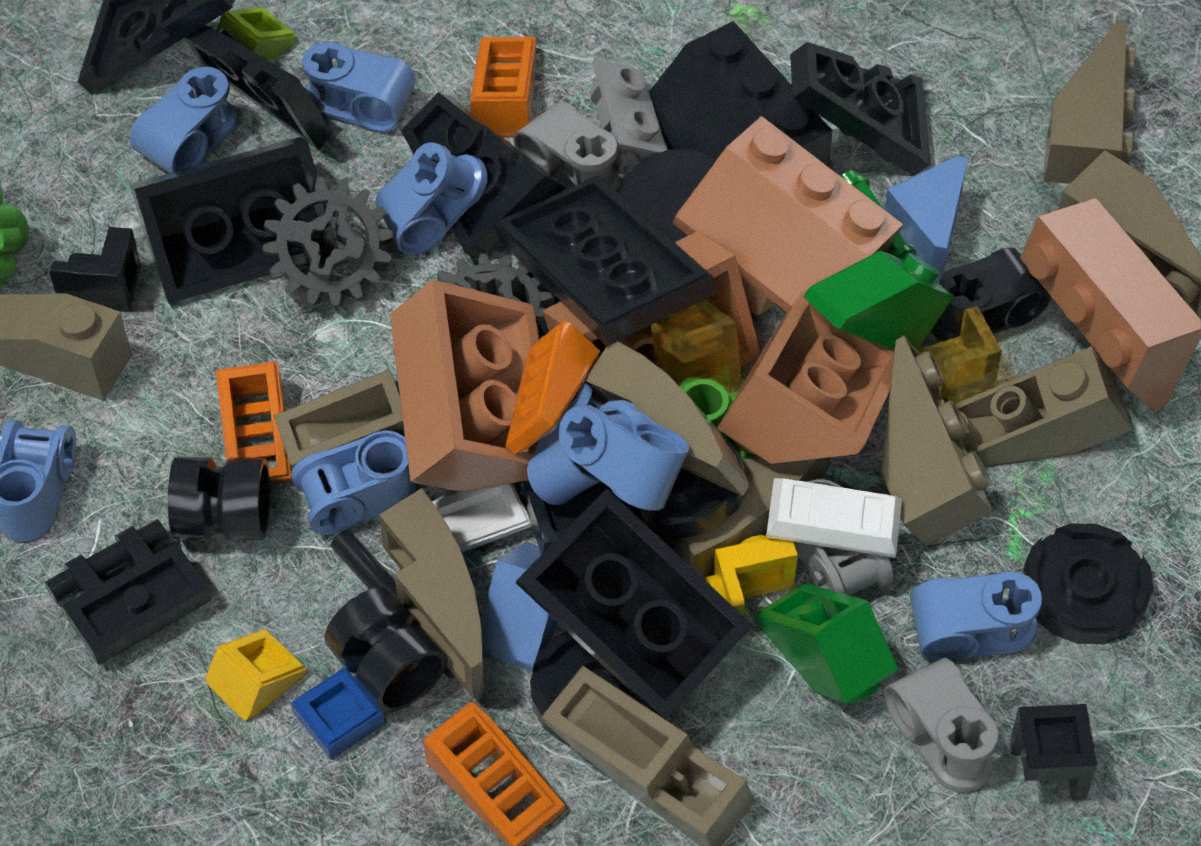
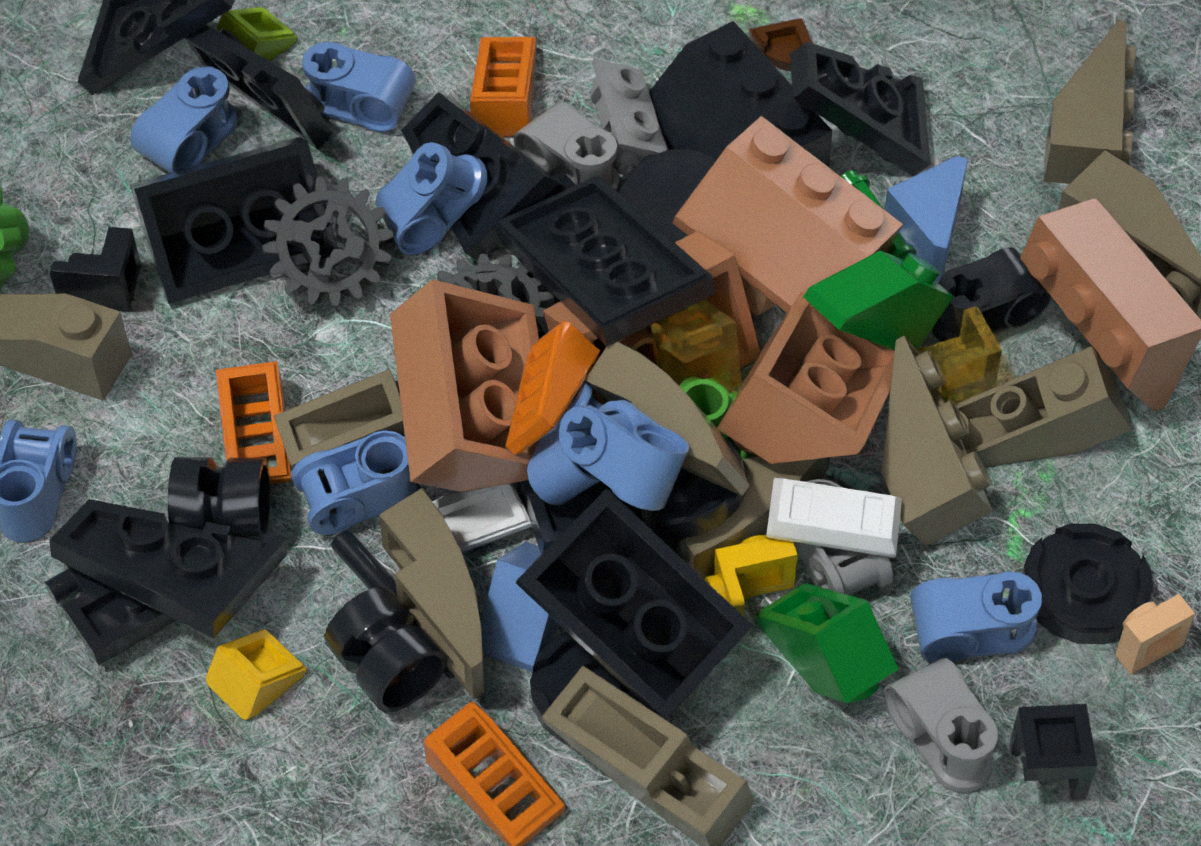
blue tile [291,668,385,760] -> none
none -> black wing [49,499,288,639]
none -> reddish brown tile [748,18,813,71]
none -> light nougat plate [1115,594,1195,675]

